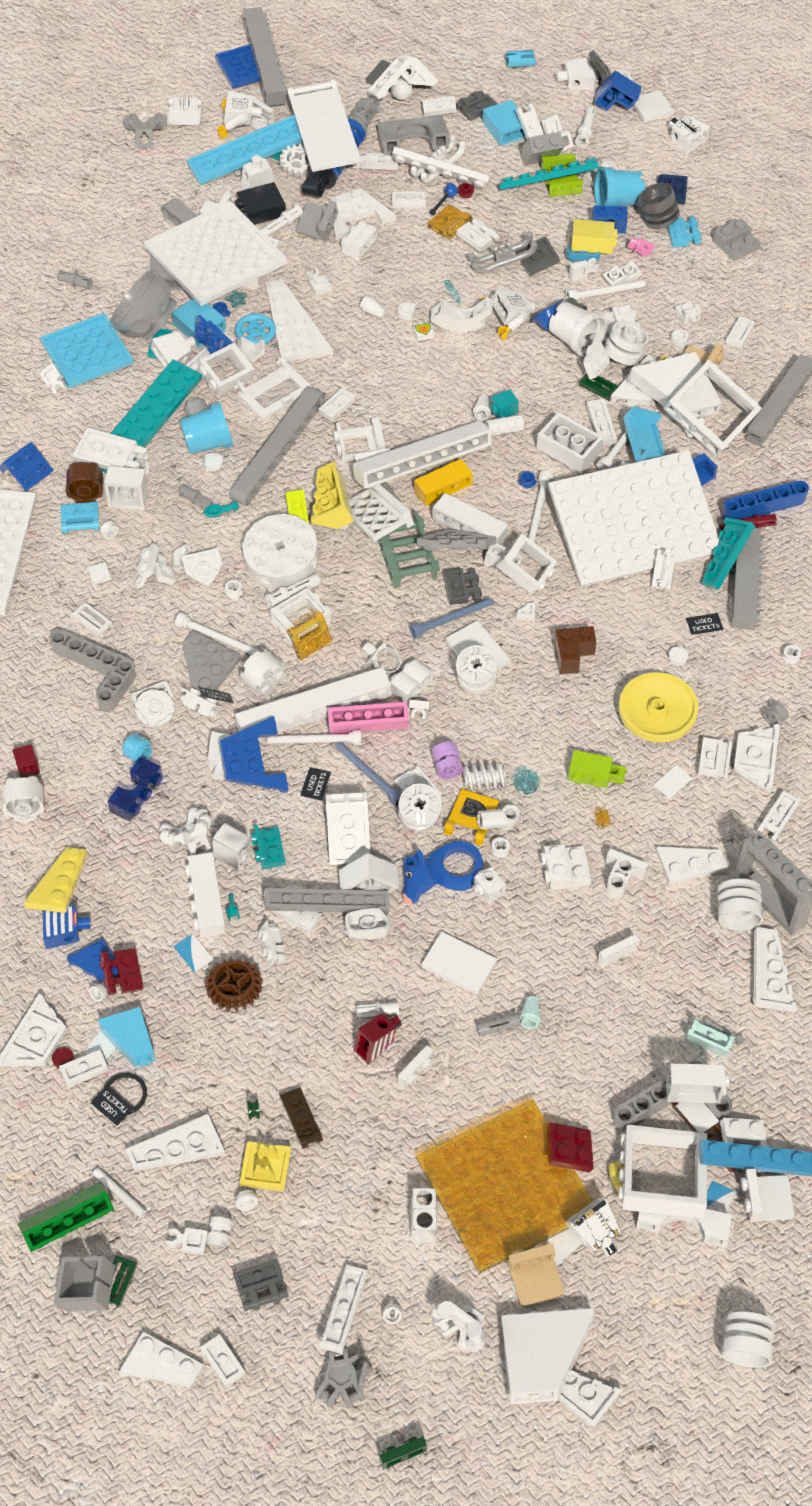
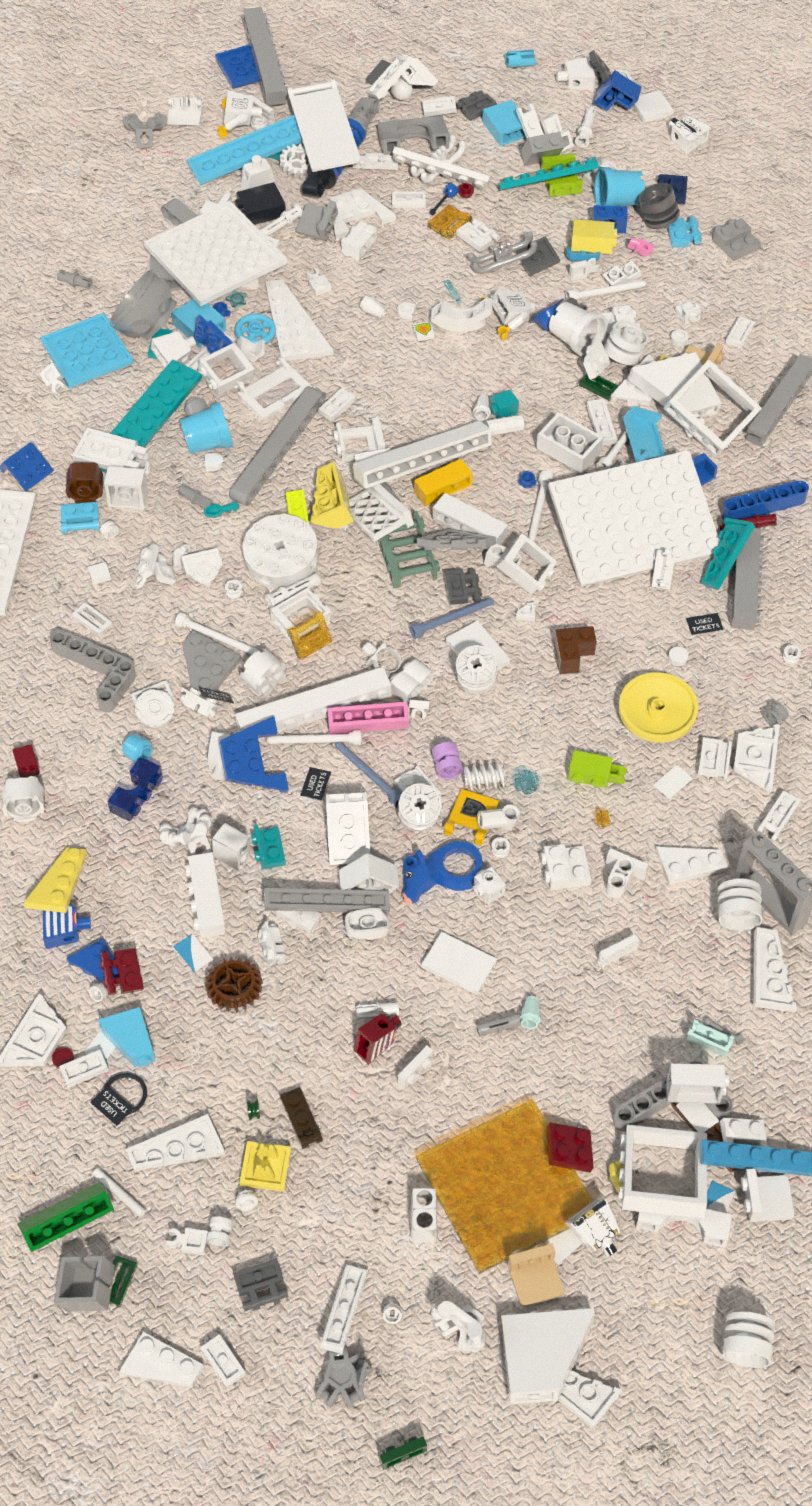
teal hand [226,894,240,921] -> none

